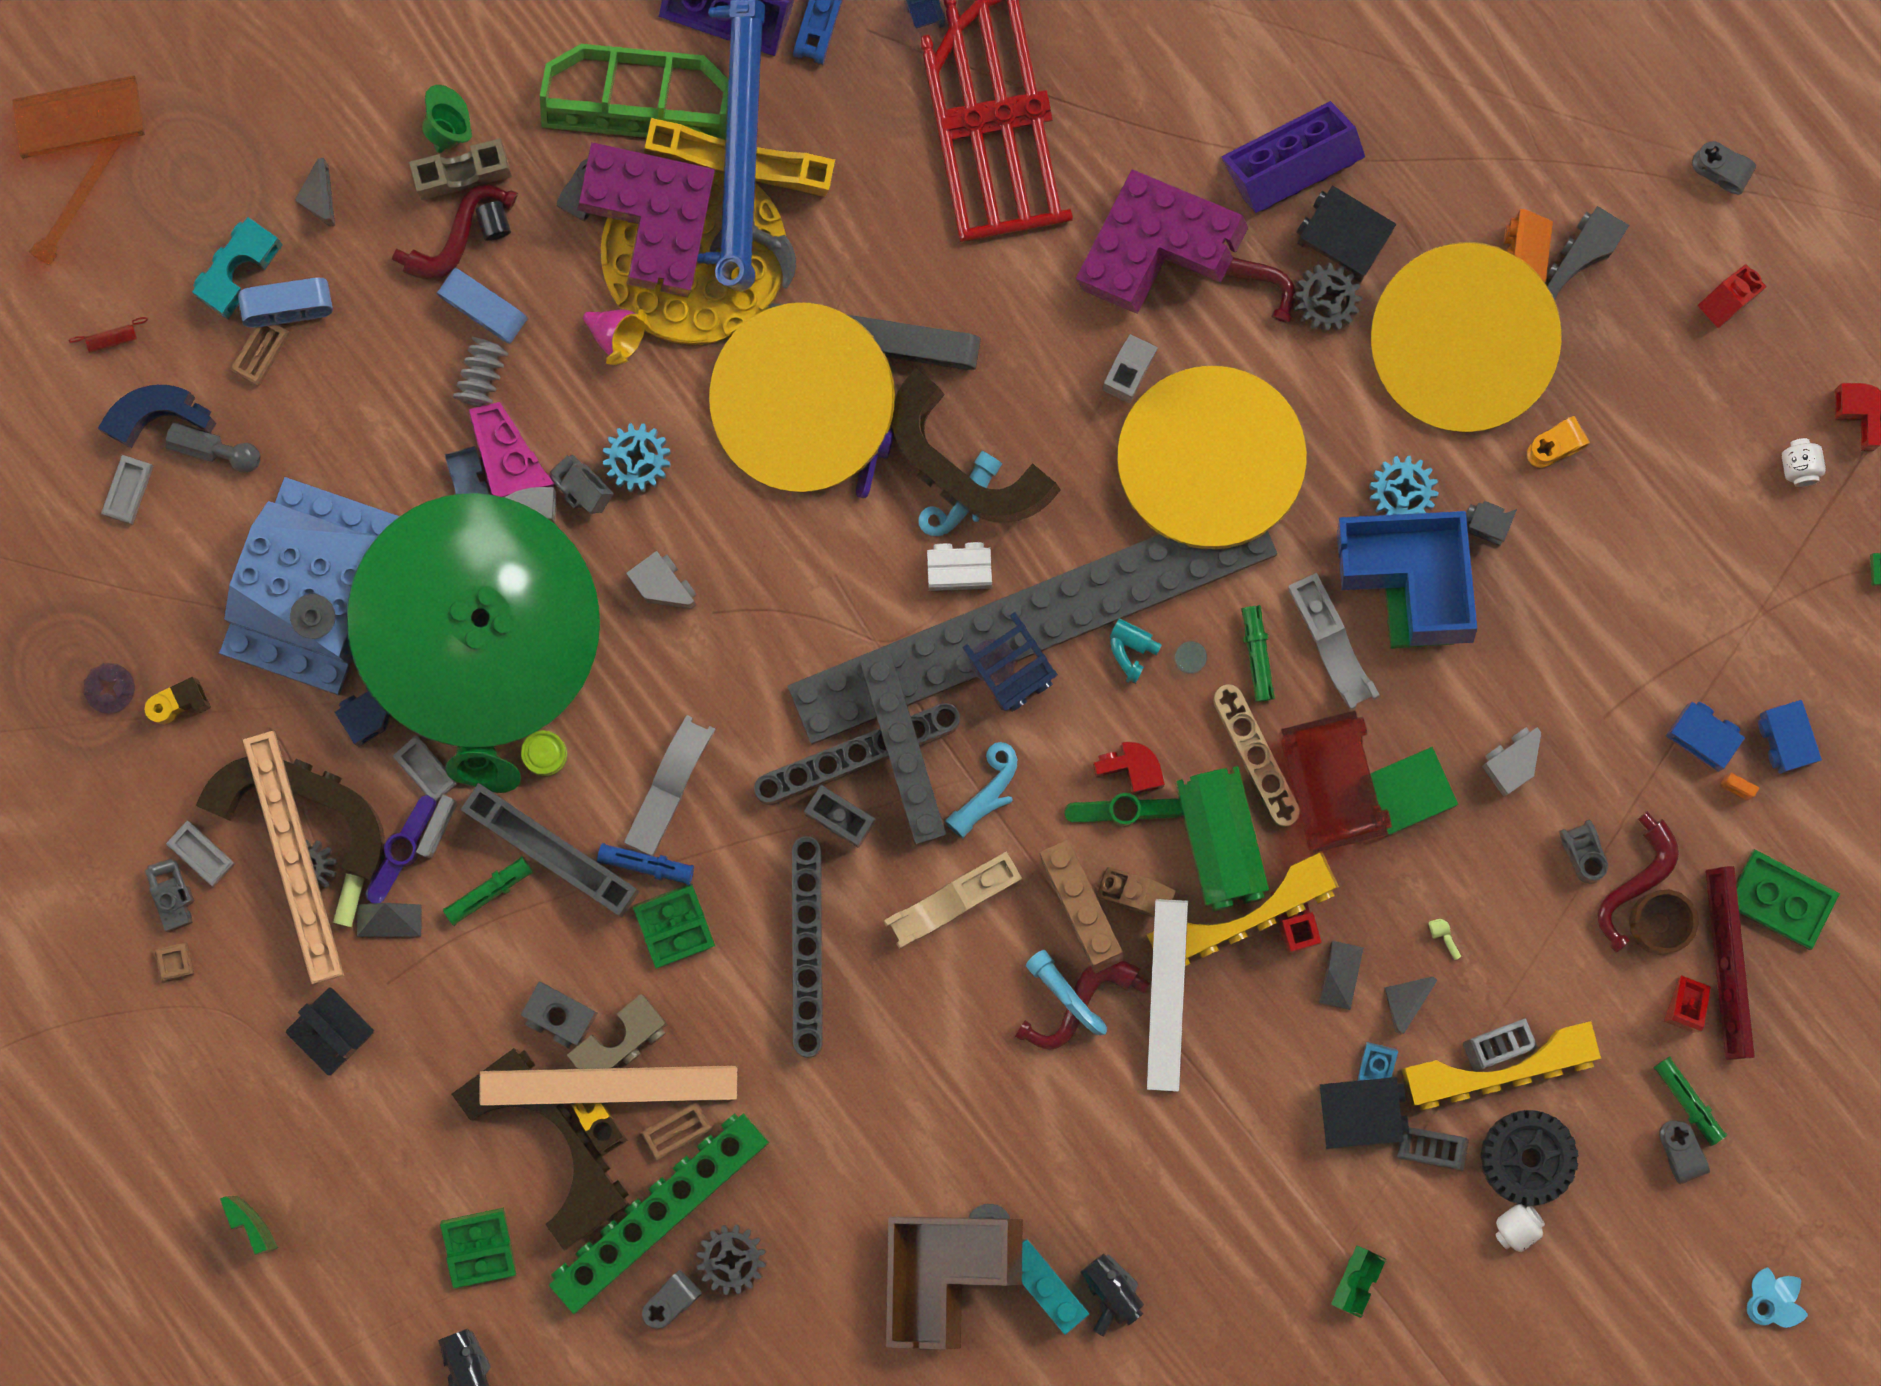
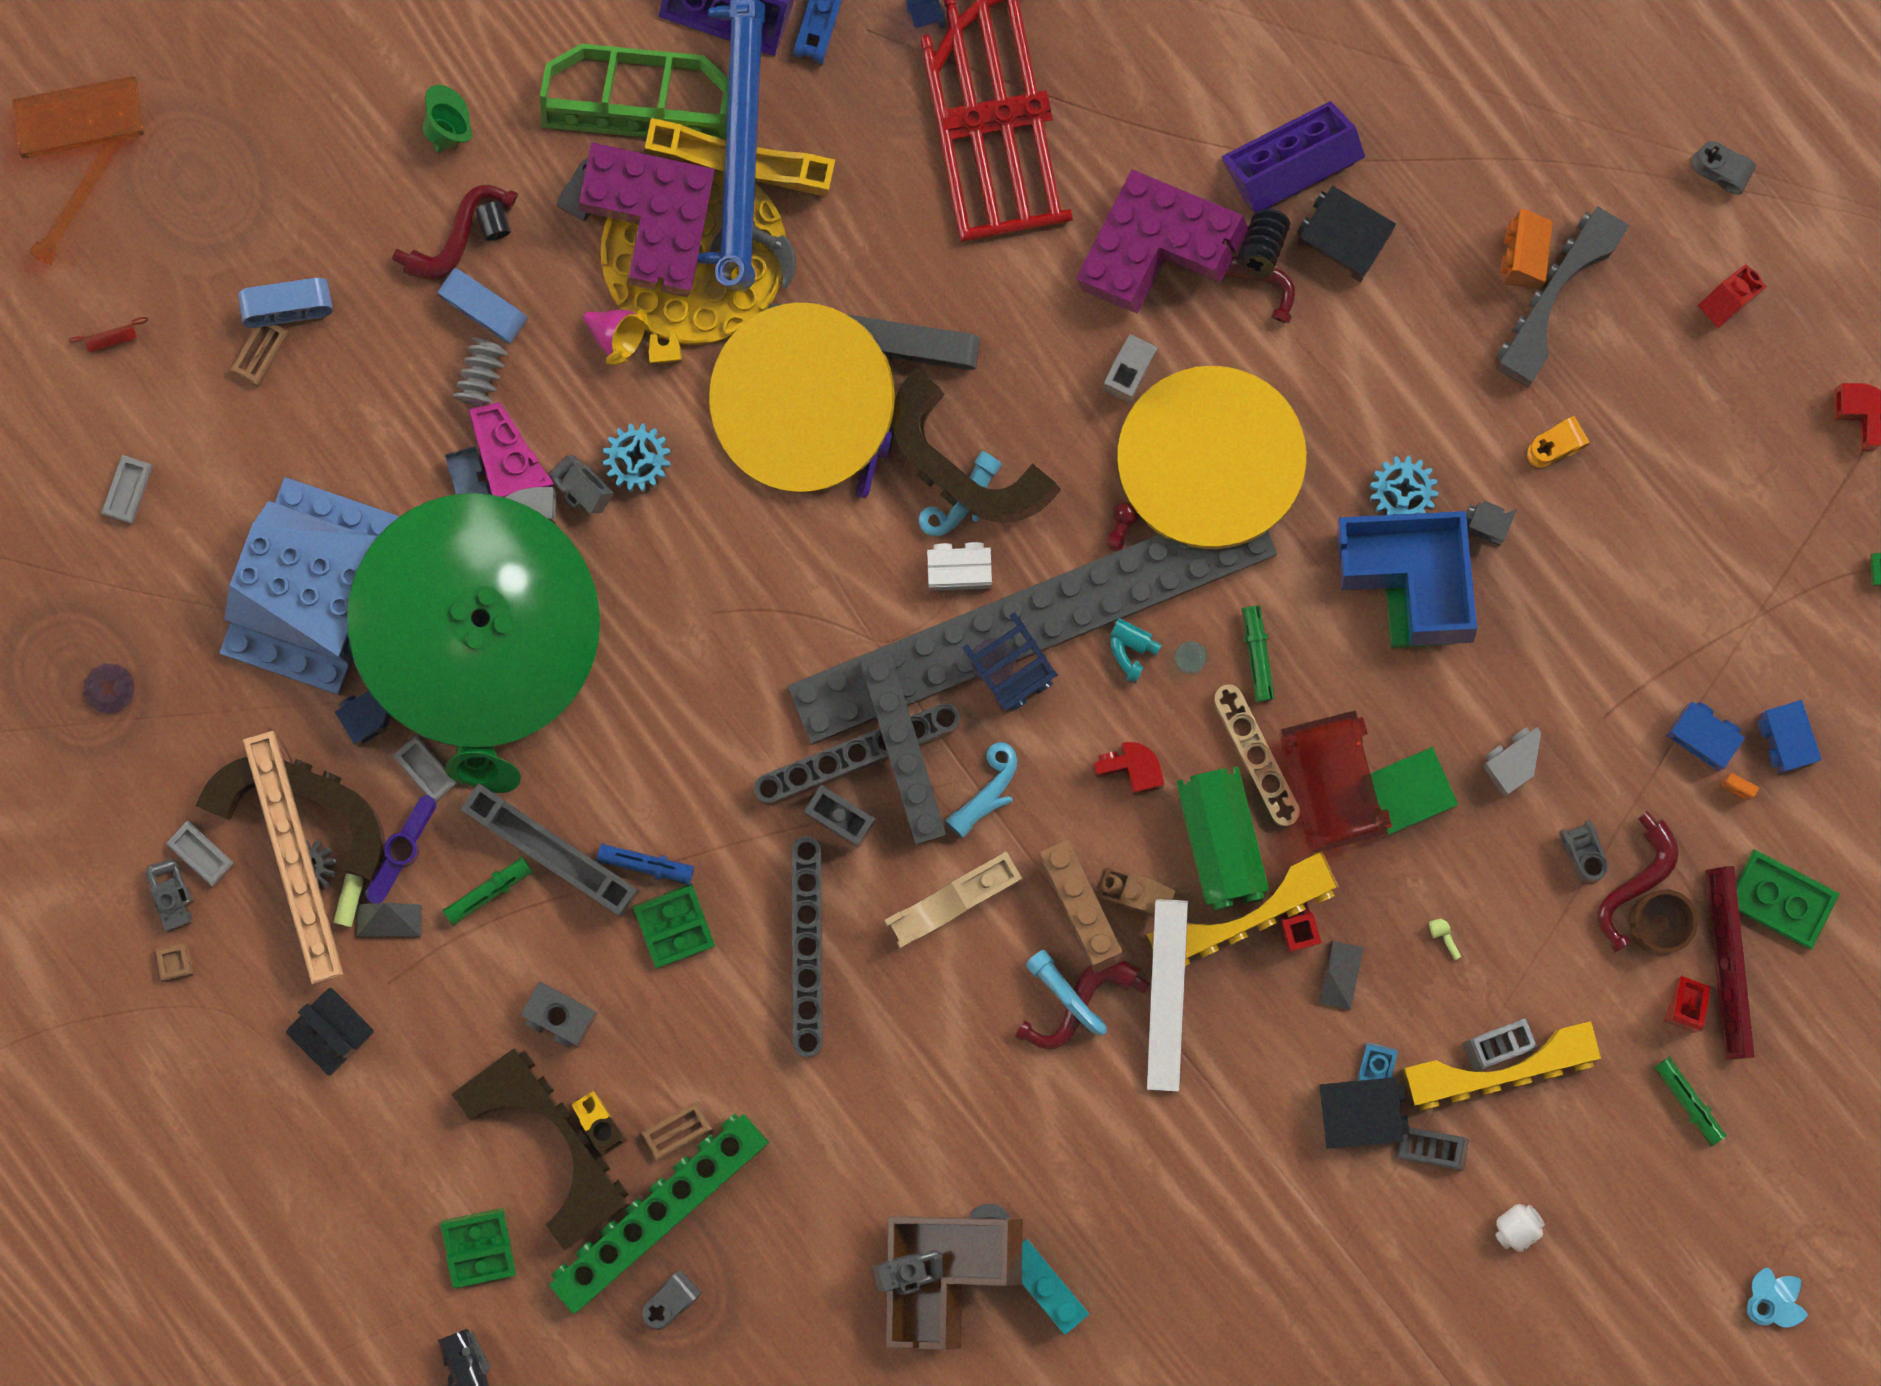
dark blue arch [98,384,216,448] -> none
leg [144,677,211,725] -> none
dark grey piece [166,422,261,473] -> none
teal arch [192,217,283,320] -> none
green slope [220,1196,278,1255] -> none
dark grey piece [290,594,336,639] -> none
dark grey slope [295,158,335,226] -> none
dark tan arch [409,138,512,200] -> none
light grey tile [416,795,457,859] -> none
light nougat tile [479,1066,737,1105] -> none
lime wheel [521,730,568,777] -> none
dark tan arch [567,994,668,1069] -> none
light grey piece [624,715,716,856] -> none
light grey slope [626,551,696,609] -> none
dark grey gear [696,1225,766,1295] -> none
green piece [1064,793,1183,827] -> none
black piece [1080,1254,1144,1337] -> none
light grey piece [1288,573,1380,710] -> none
dark grey gear [1293,263,1362,332] -> none
green piece [1331,1245,1388,1318] -> none
yellow tile [1371,242,1562,432] -> none
dark grey slope [1385,977,1437,1035] -> none
black wheel [1481,1110,1579,1206] -> none
dark grey piece [1659,1120,1710,1185] -> none
white head [1782,438,1826,487] -> none
none -> yellow tile [648,332,683,364]
none -> dark grey piece [872,1250,943,1295]
none -> dark red arm [1106,502,1138,551]
none -> black piece [1237,209,1291,279]

